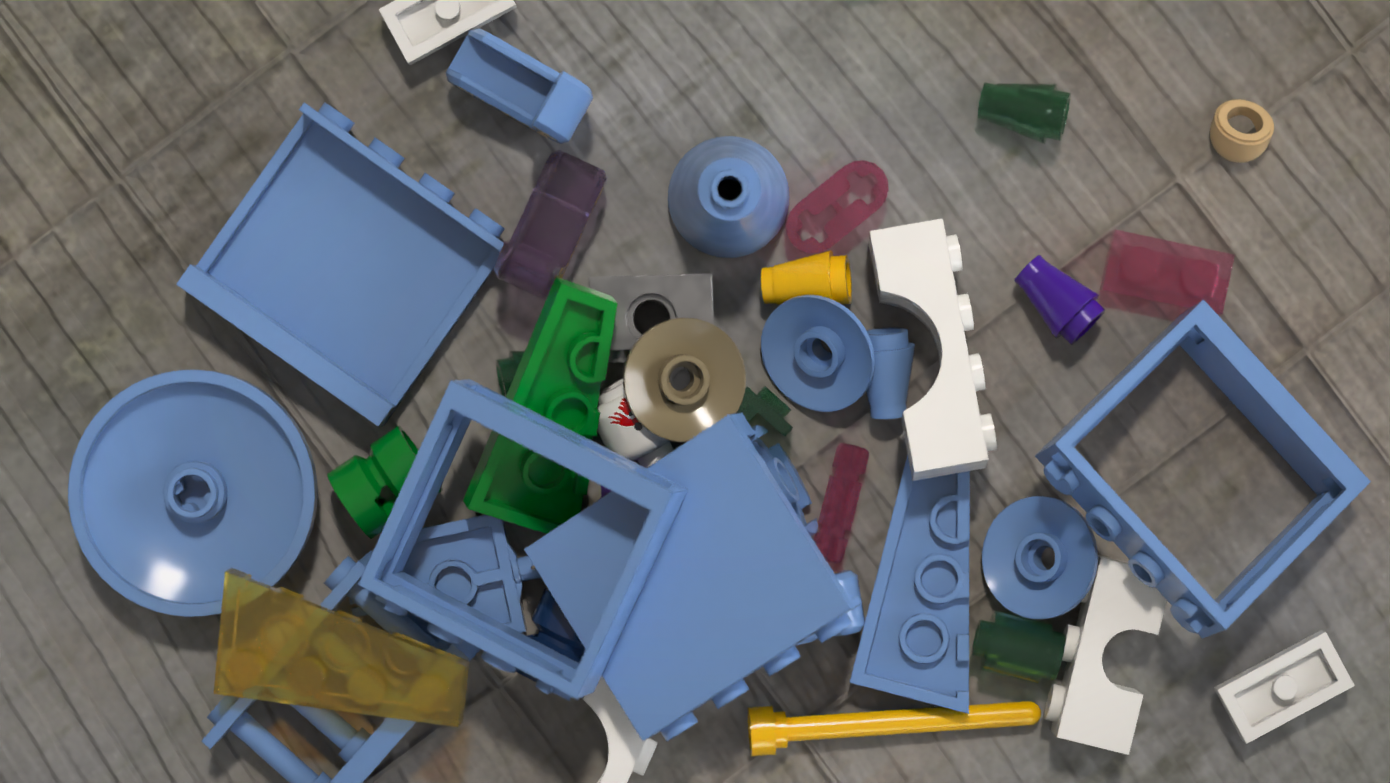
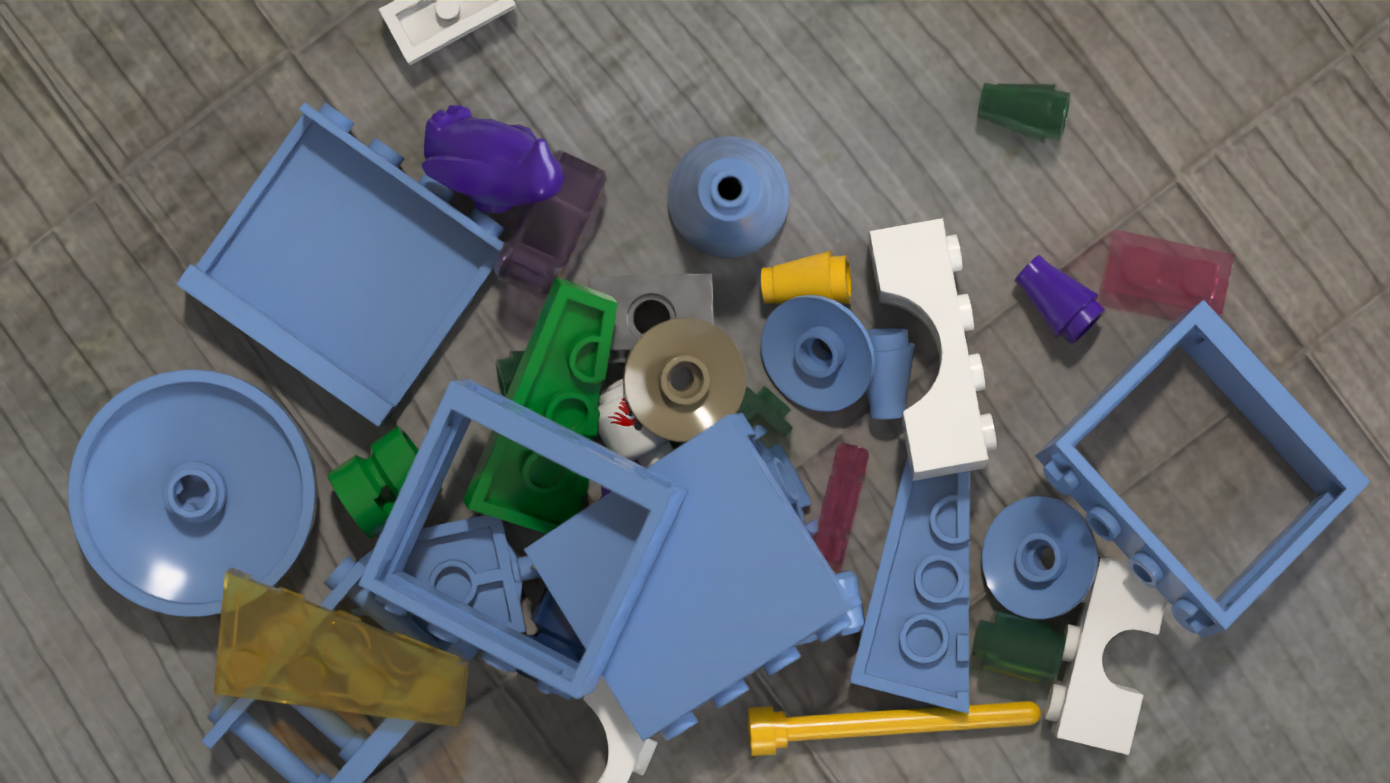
medium blue animal [446,28,593,144] -> none
clear pink beam [785,160,889,255] -> none
tan piece [1210,99,1274,163] -> none
white plate [1214,630,1355,744] -> none
none -> dark purple animal [421,105,565,213]

